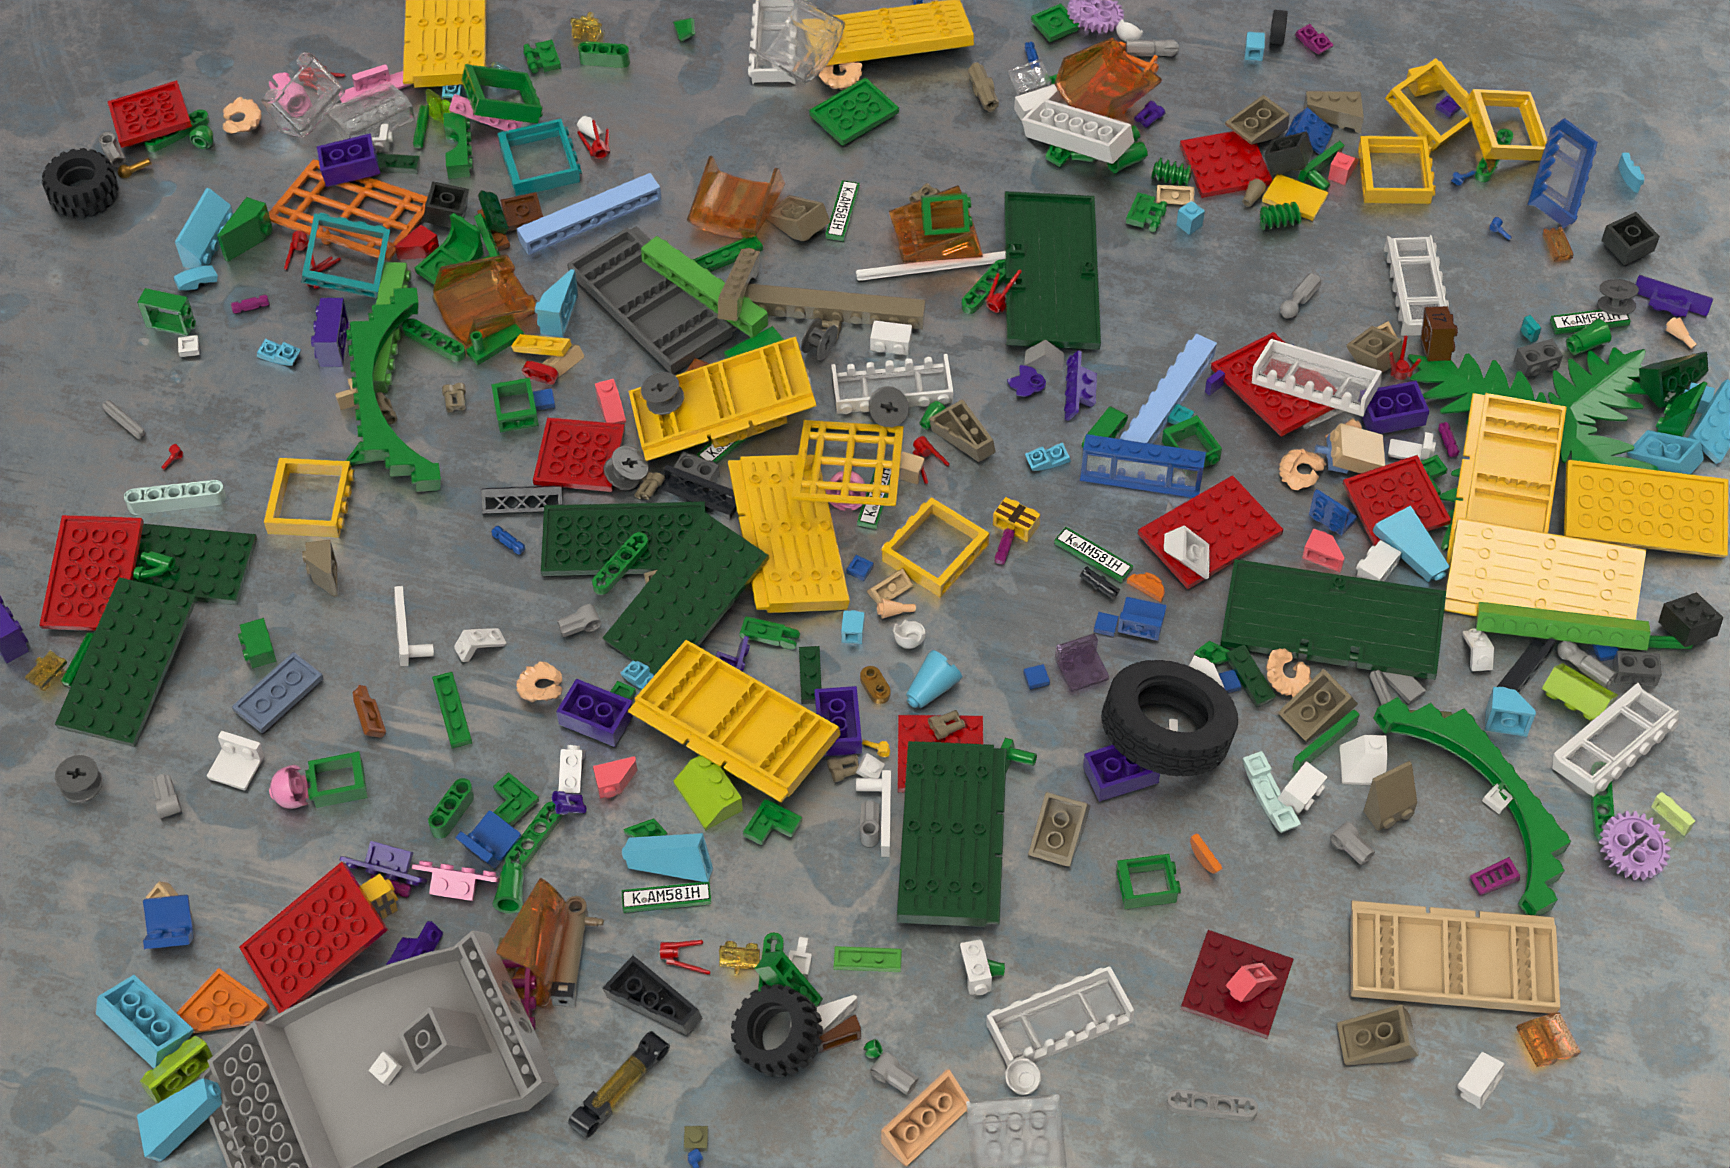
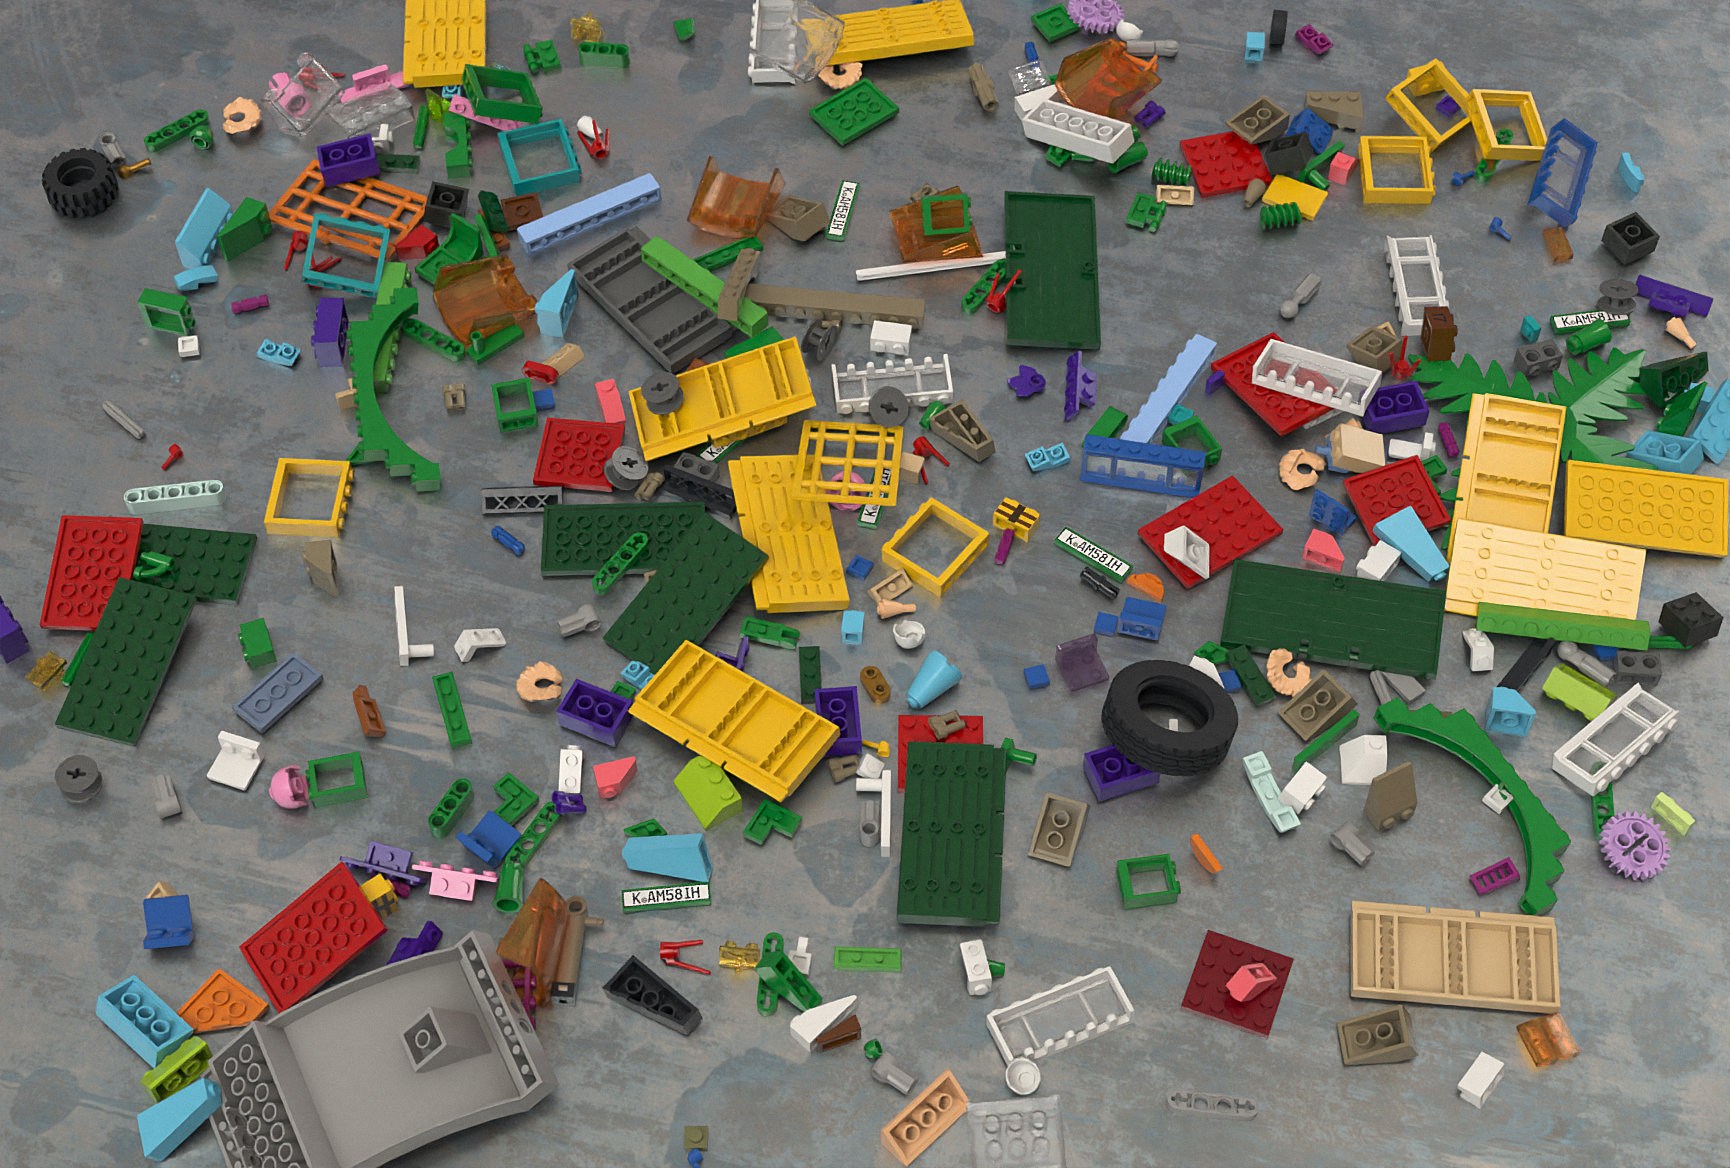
red plate [107,80,192,148] -> none
white plate [369,1052,402,1086] -> none
dark tan piece [376,392,398,424] -> none
yellow plate [511,334,572,357] -> none
piece [568,1031,670,1139] -> none
black tyre [731,984,823,1077] -> none
light grey slope [1025,340,1064,371] -> none
medium azure brick [1176,201,1205,235] -> none

